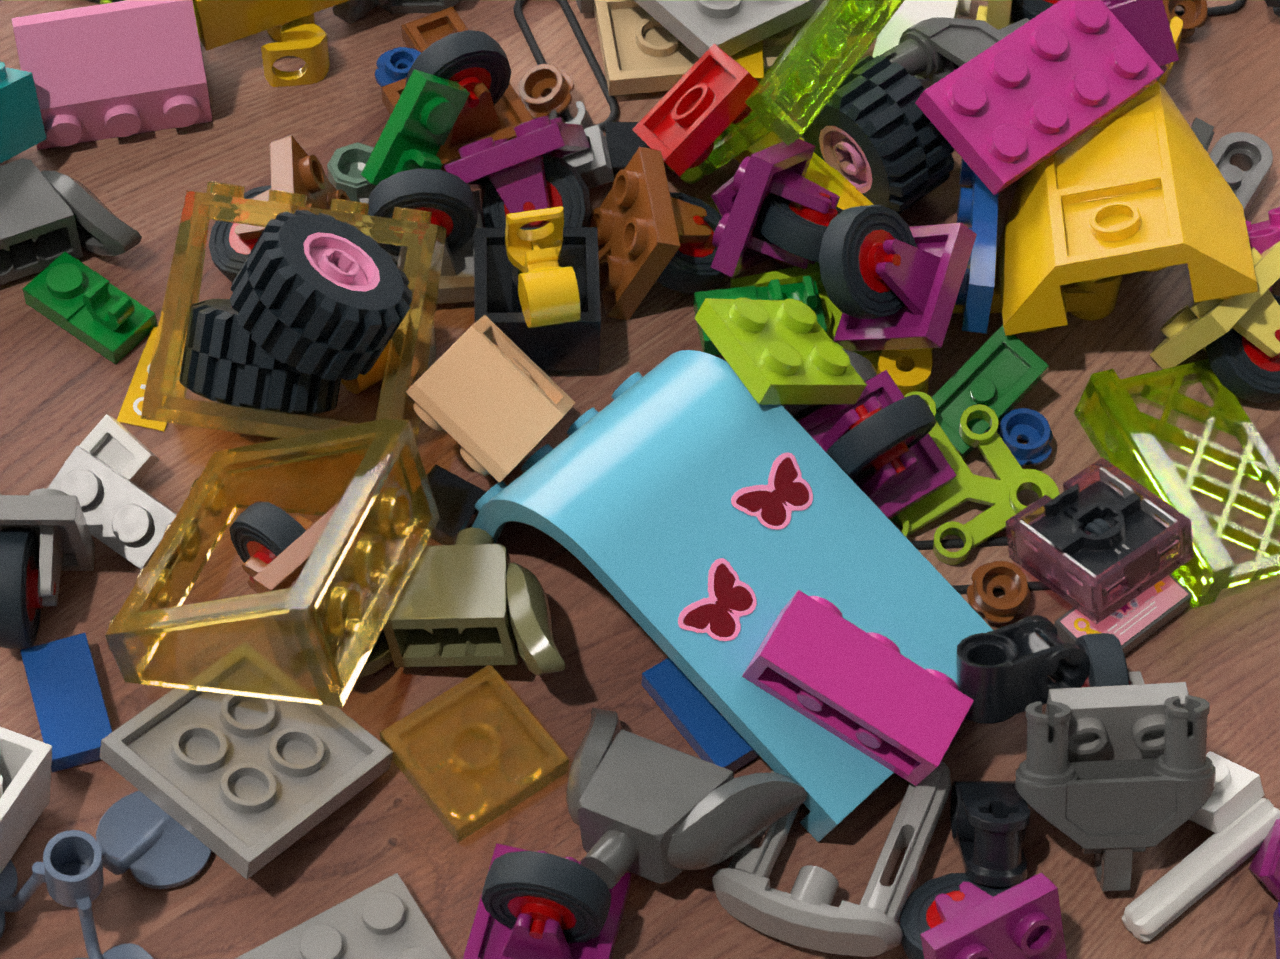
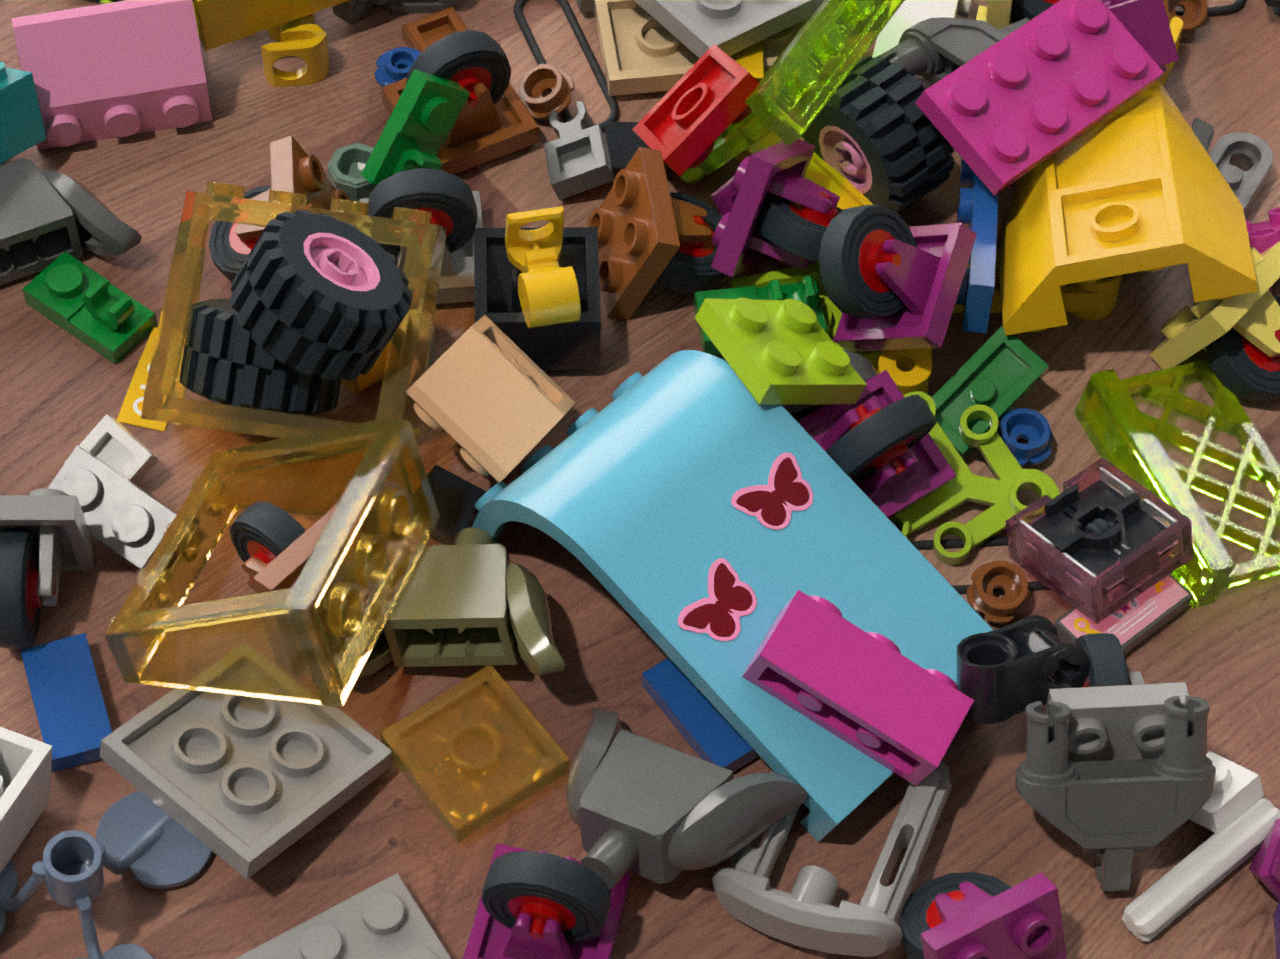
magenta plate [444,116,592,228] -> none
black piece [950,781,1030,887] -> none

